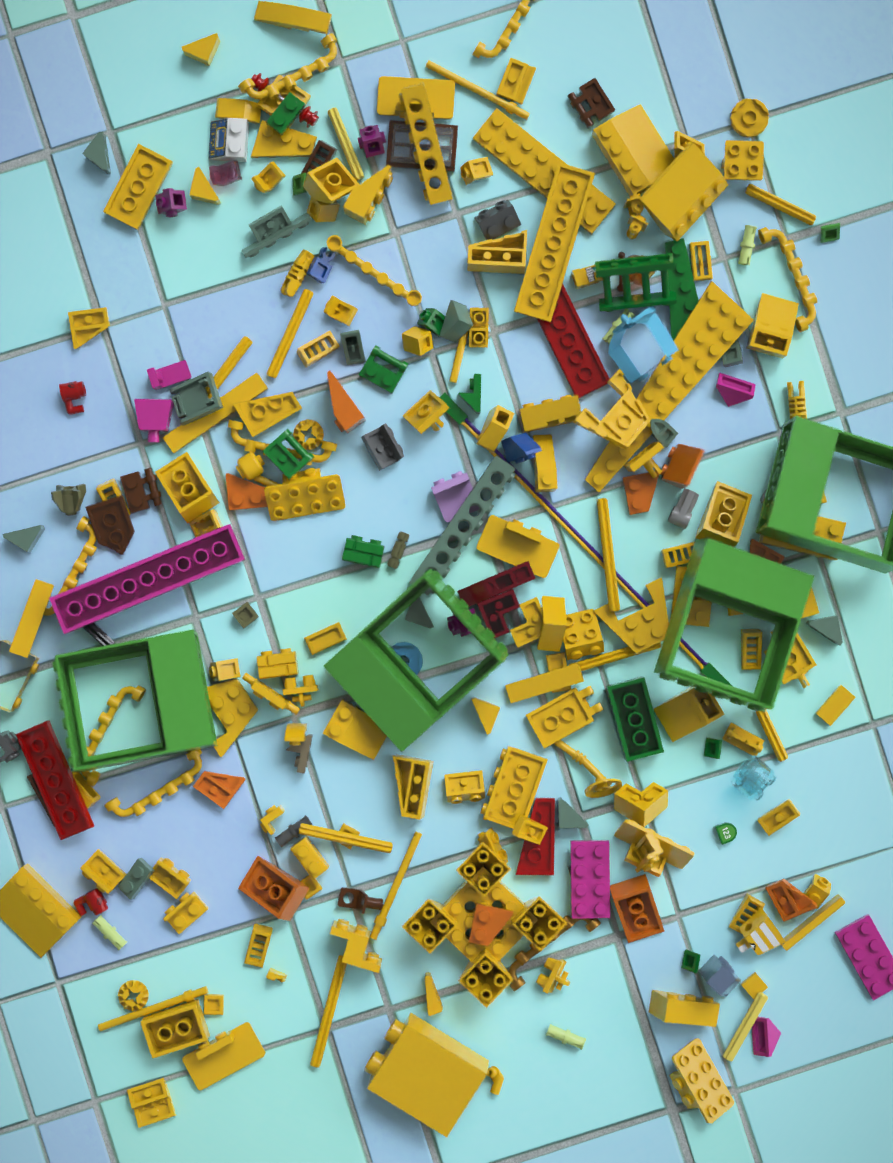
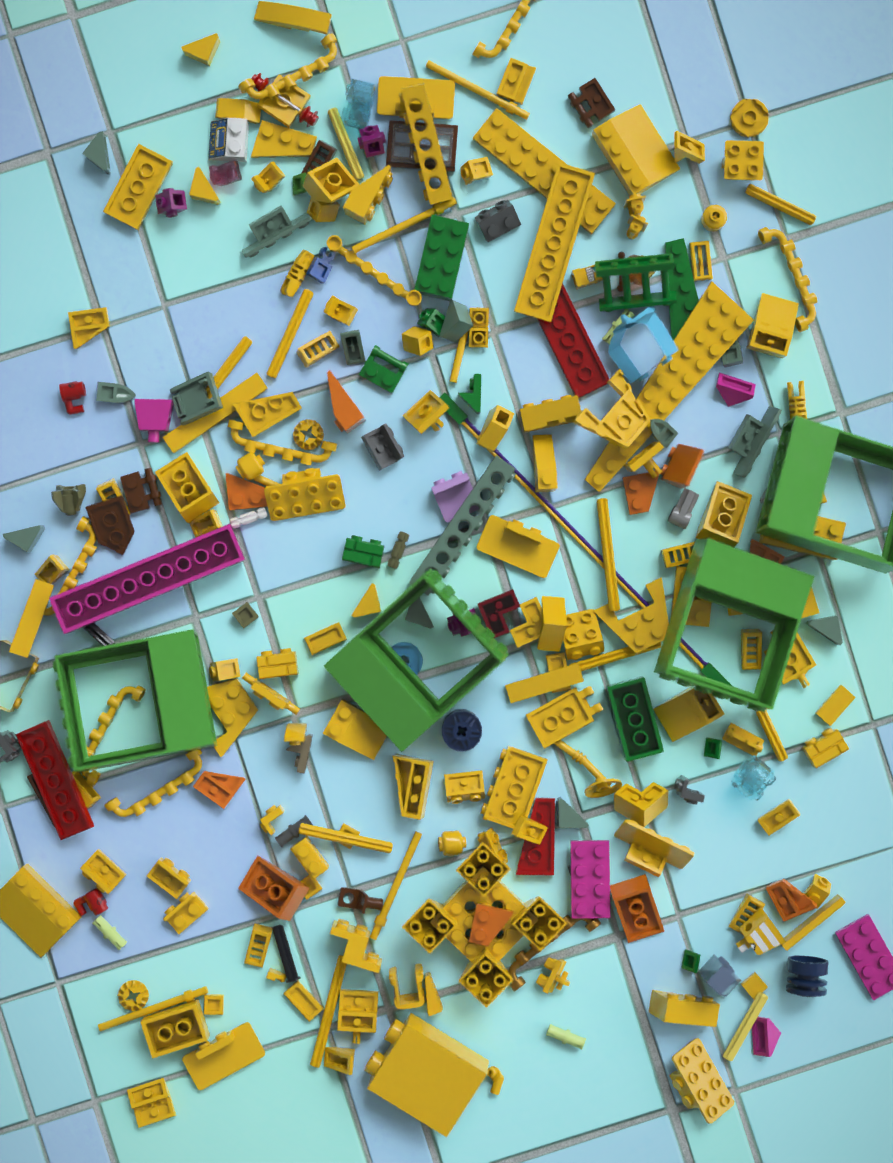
sand green plate [118,858,155,900] -> none
dark pink bracket [147,360,192,390] -> none
green plate [263,429,314,480] -> none
green plate [266,92,305,136] -> none
yellow hips [283,675,319,707] -> none
dark red slope [457,561,536,607] -> none
yellow wedge [467,230,527,274] -> none
yellow slope [471,697,500,735] -> none
blue slope [501,433,542,464] -> none
yellow bracket [634,832,664,873] -> none
yellow slope [639,141,729,242] -> none
tile [714,822,737,845] -> none
yellowish green pin [738,225,757,266] -> none
bright green slope [820,223,840,243] -> none
none -> yellow slope [35,554,70,584]
none -> sand green plate [96,381,136,403]
none -> white axle [230,507,267,529]
none -> black axle [272,925,301,983]
none -> yellow tile [283,980,324,1022]
none -> yellow slope [324,1047,355,1075]
none -> yellow plate [337,989,379,1044]
none -> clear light blue brick [341,78,376,129]
none -> yellow bar [351,197,457,254]
none -> yellow slope [351,583,382,618]
none -> yellow piece [389,963,425,1009]
none -> green brick [414,215,469,301]
none -> yellow head [438,830,466,856]
none -> dark blue wheel [442,709,482,751]
none -> dark grey bracket [674,775,705,805]
none -> yellow head [701,205,727,232]
none -> sand green bracket [728,406,782,478]
none -> dark blue wheel [786,955,829,997]
none -> yellow brick [802,727,849,768]

